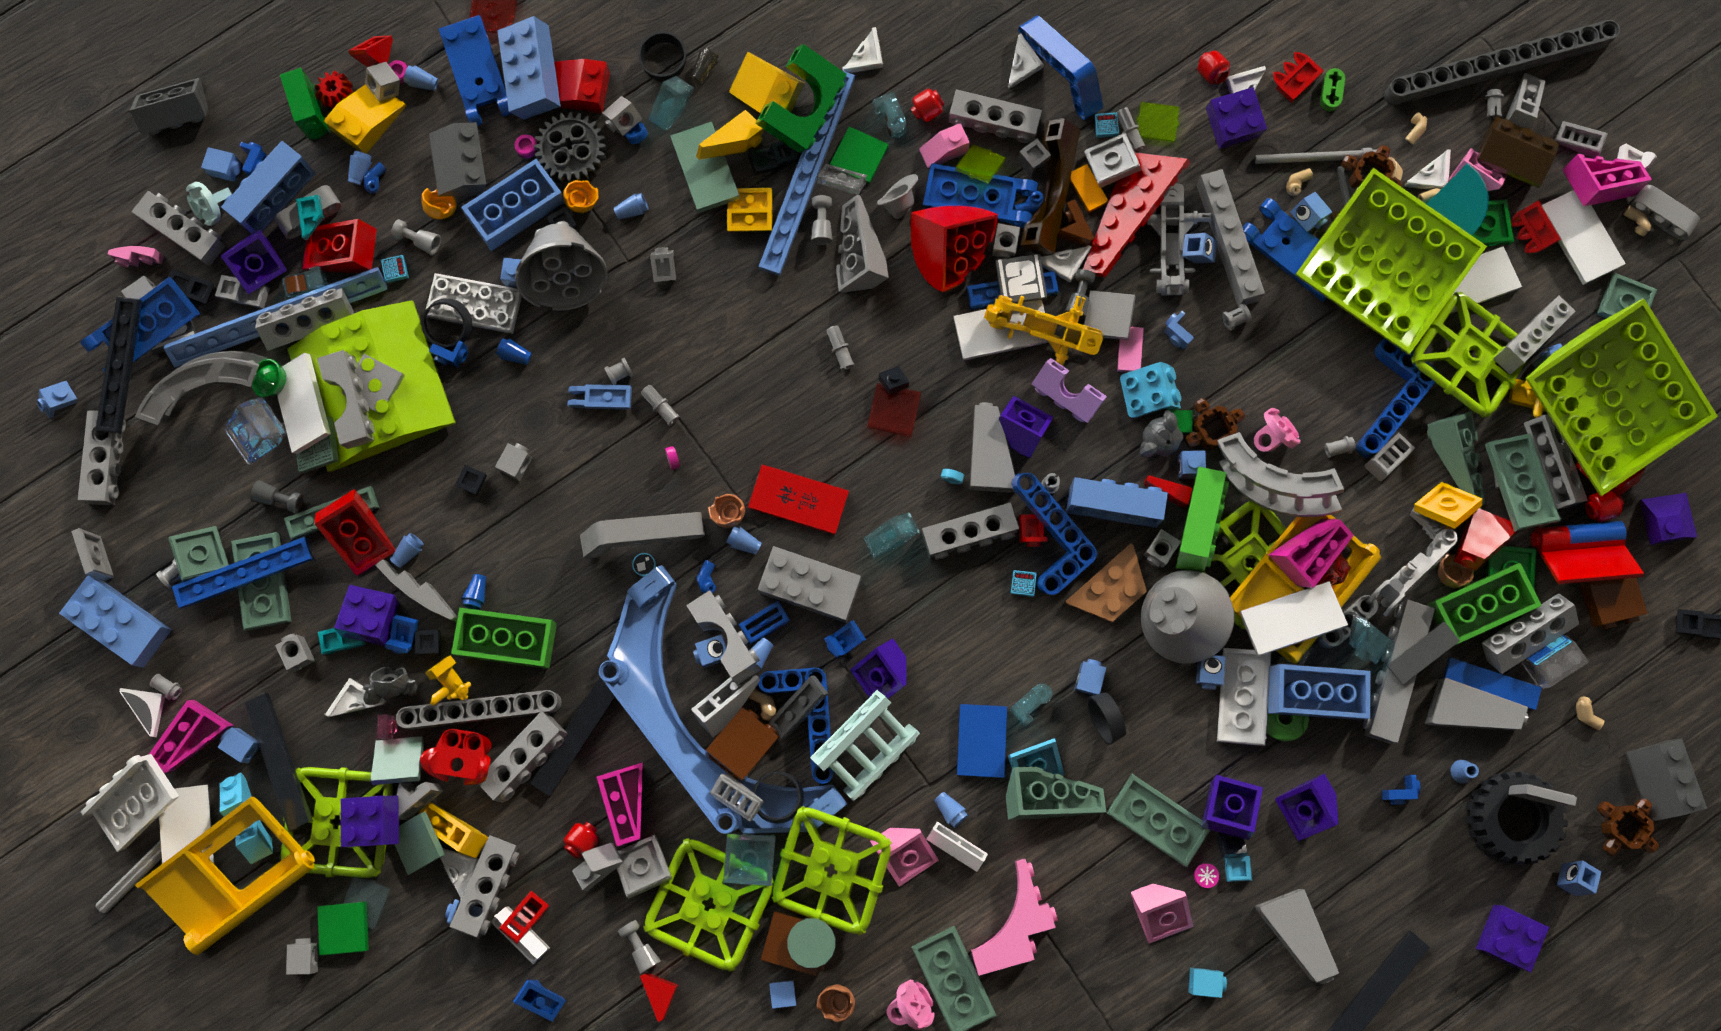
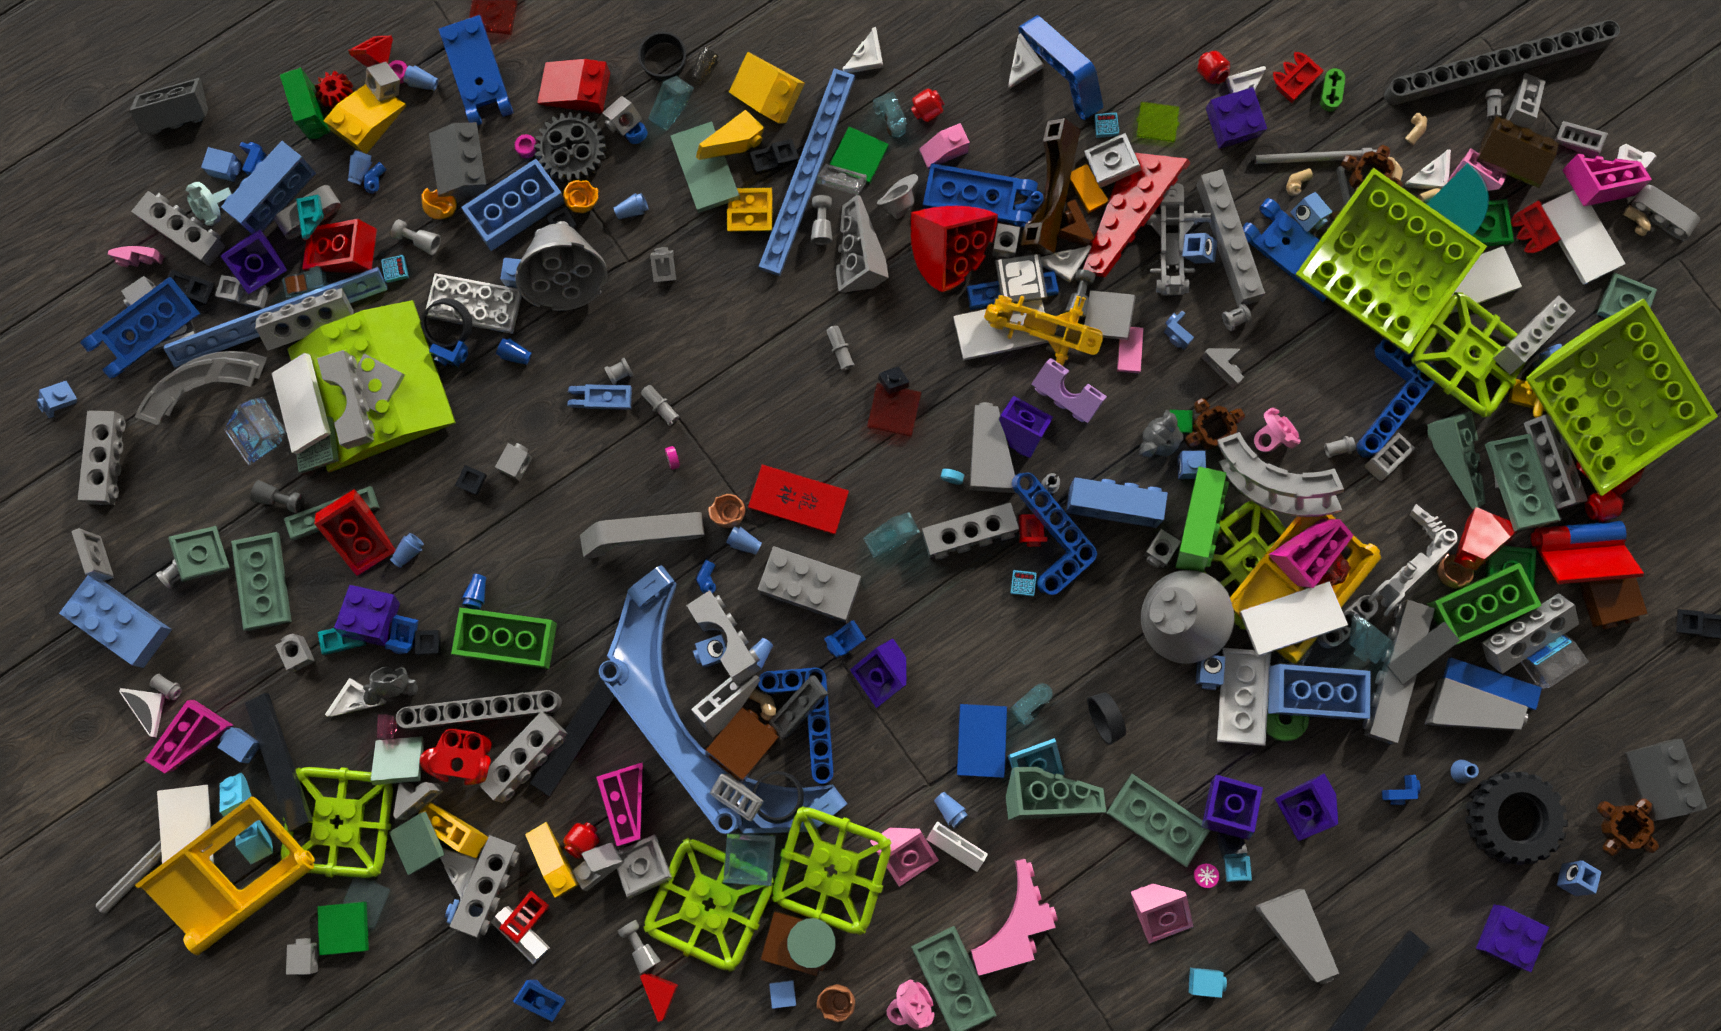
white bracket [81,754,179,852] -> none
black tile [95,297,142,434] -> none
blue plate [172,537,314,609] -> none
green hat [252,358,286,397] -> none
dark purple brick [341,796,399,847] -> none
light grey slope [376,559,458,622] -> none
yellow piece [425,655,471,706] -> none
medium blue brick [497,16,561,120] -> none
black tile [632,553,656,577] -> none
blue tile [738,601,790,645] -> none
green arch [755,44,847,153] -> none
light aqua fence [810,690,920,801] -> none
light grey brick [949,89,1042,143] -> none
clear neon green piece [956,144,1006,184] -> none
flat silver panel [1017,139,1051,177] -> none
medium nougat wing [1065,543,1147,623] -> none
medium blue brick [1074,659,1106,696] -> none
light grey axle [1117,107,1145,152] -> none
medium azure bracket [1120,362,1181,418] -> none
red slope [1143,475,1192,509] -> none
yellow tile [1414,482,1482,530] -> none
light grey tile [1508,784,1577,807] -> none
tan arm [1576,696,1604,730] -> none
dark purple slope [1639,493,1697,545] -> none
none -> yellow slope [525,822,579,897]
none -> light grey slope [1201,348,1244,389]

